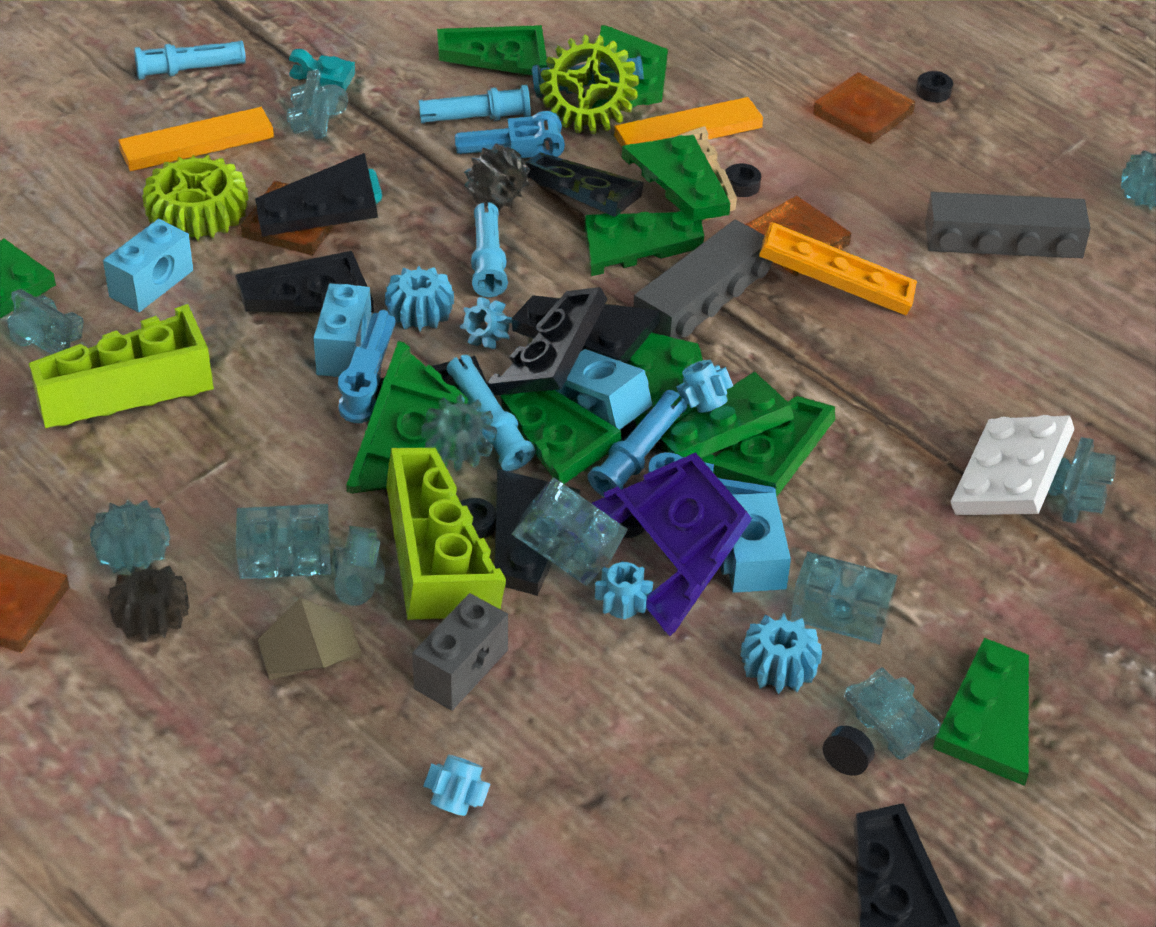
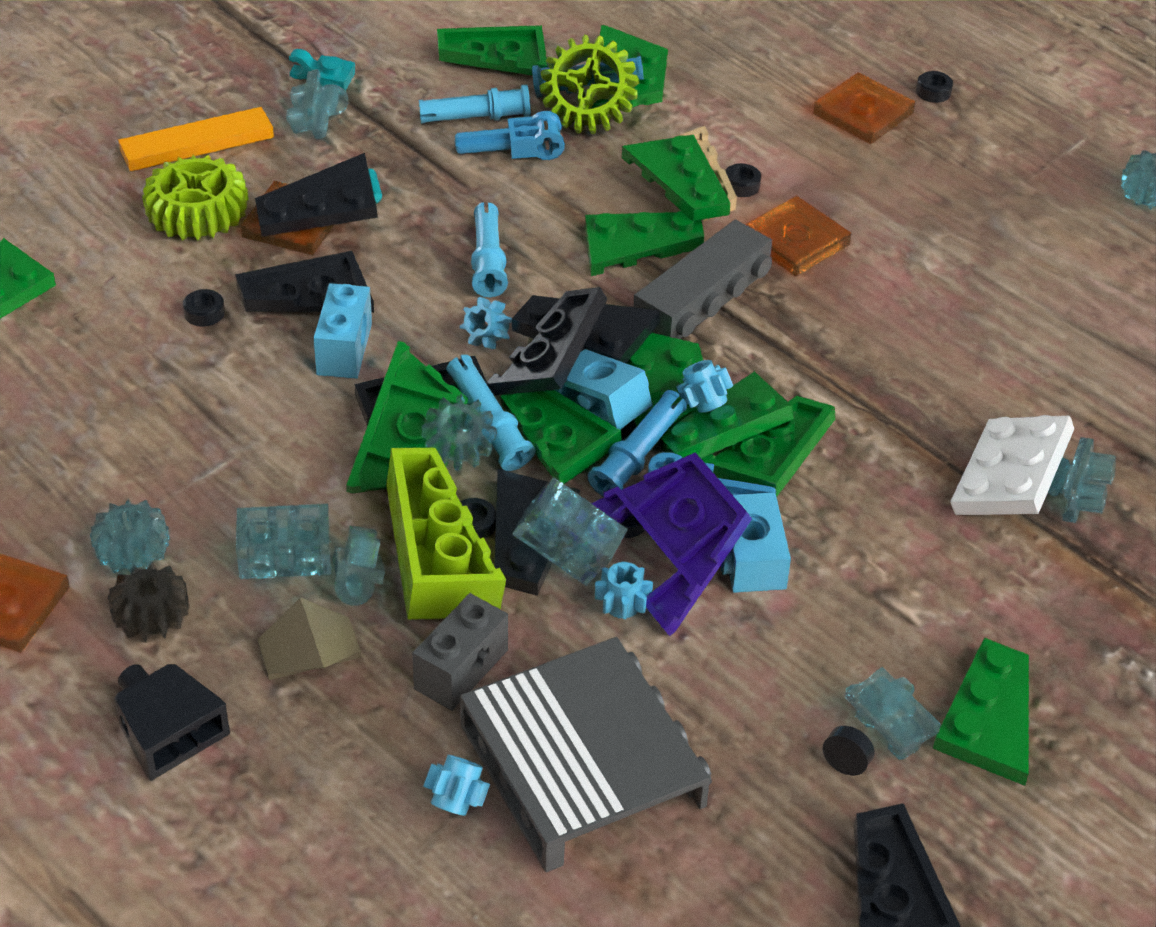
clear light blue hips [7,289,84,354] -> none
lime wedge [29,304,214,428] -> none
medium azure brick [103,218,193,312] -> none
medium azure pin [134,40,246,80] -> none
dark azure connector [338,310,396,423] -> none
medium azure gear [385,265,454,332] -> none
clear smoke gear [464,143,530,211] -> none
black wing [524,152,644,217] -> none
light orange tile [614,97,763,147] -> none
medium azure gear [740,613,822,695] -> none
light orange tile [759,222,917,316] -> none
clear light blue brick [790,551,898,645] -> none
dark grey brick [925,192,1091,259] -> none
none -> black torso [114,664,230,781]
none -> black tile [183,289,225,327]
none -> dark grey panel [460,636,712,873]

